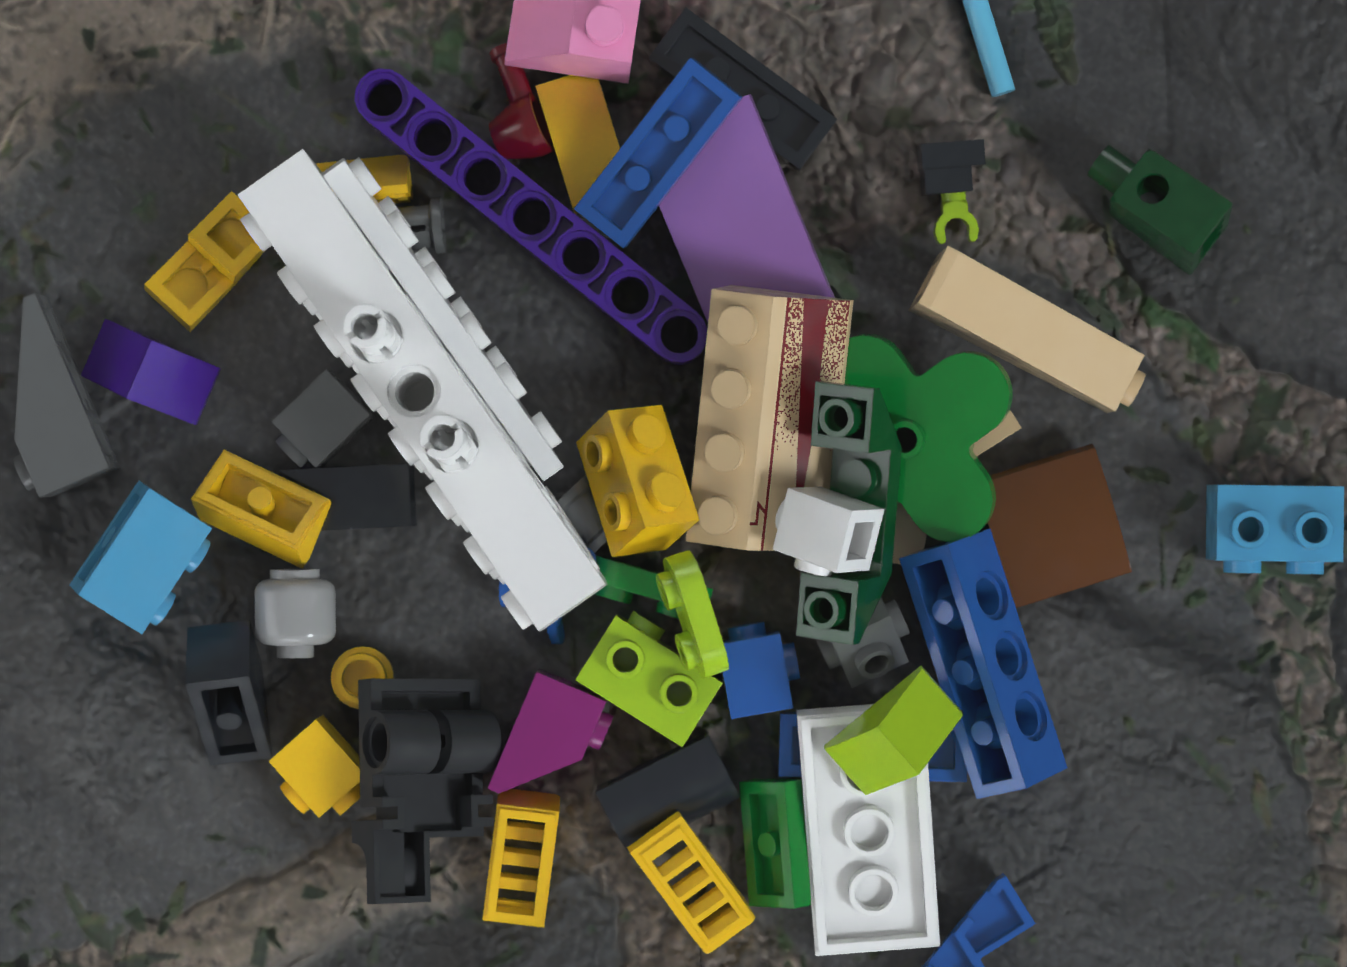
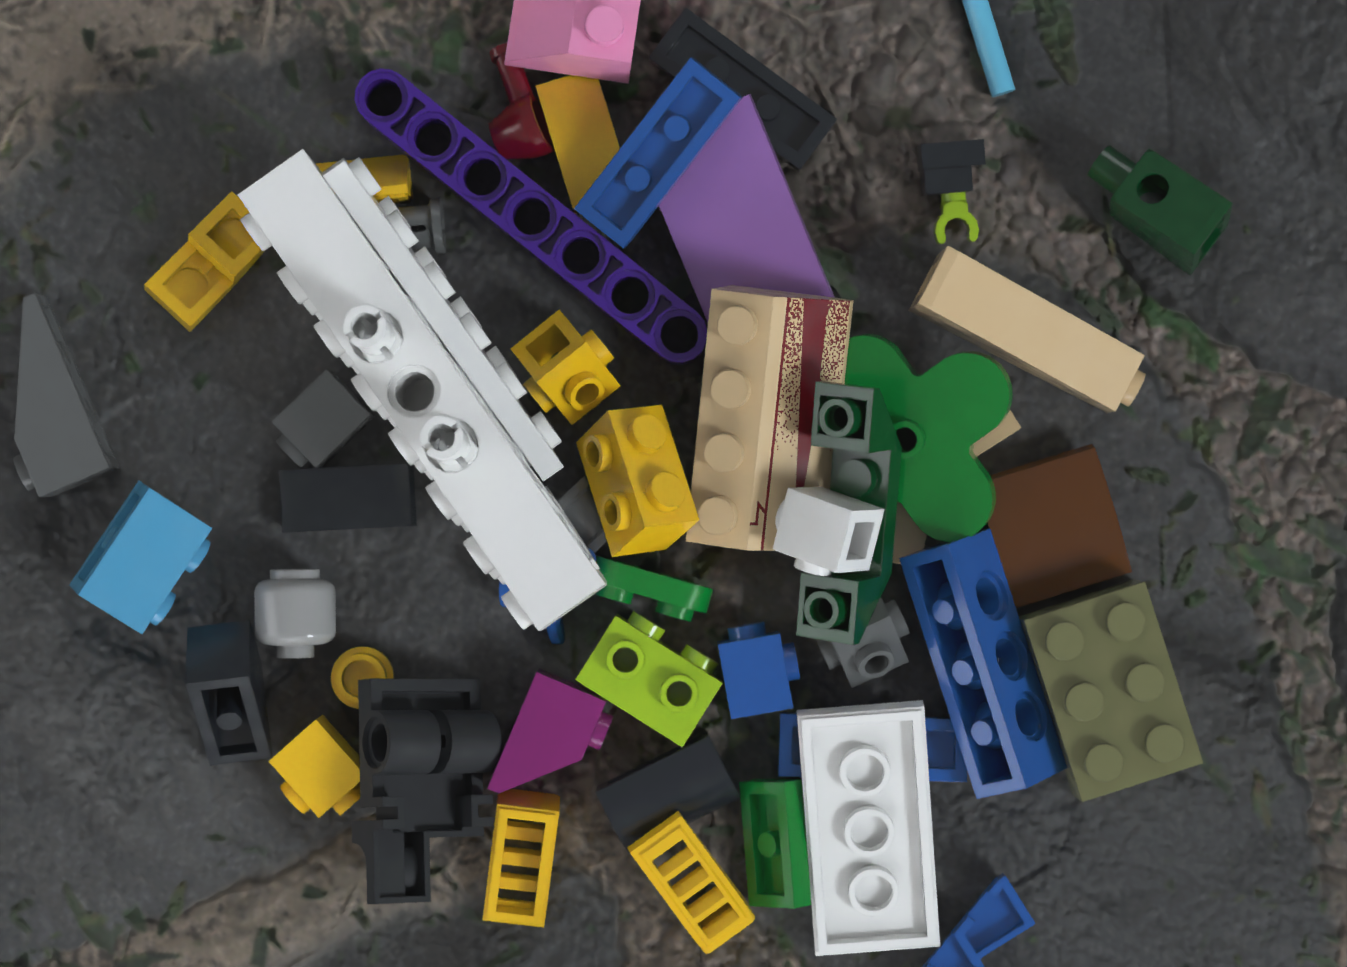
dark purple slope [81,318,221,425] -> none
yellow slope [191,450,331,569] -> none
lime plate [656,550,729,679] -> none
lime slope [824,665,963,795] -> none
dark azure brick [1206,485,1344,574] -> none
none -> yellow brick [510,309,621,425]
none -> olive brick [1019,579,1203,802]

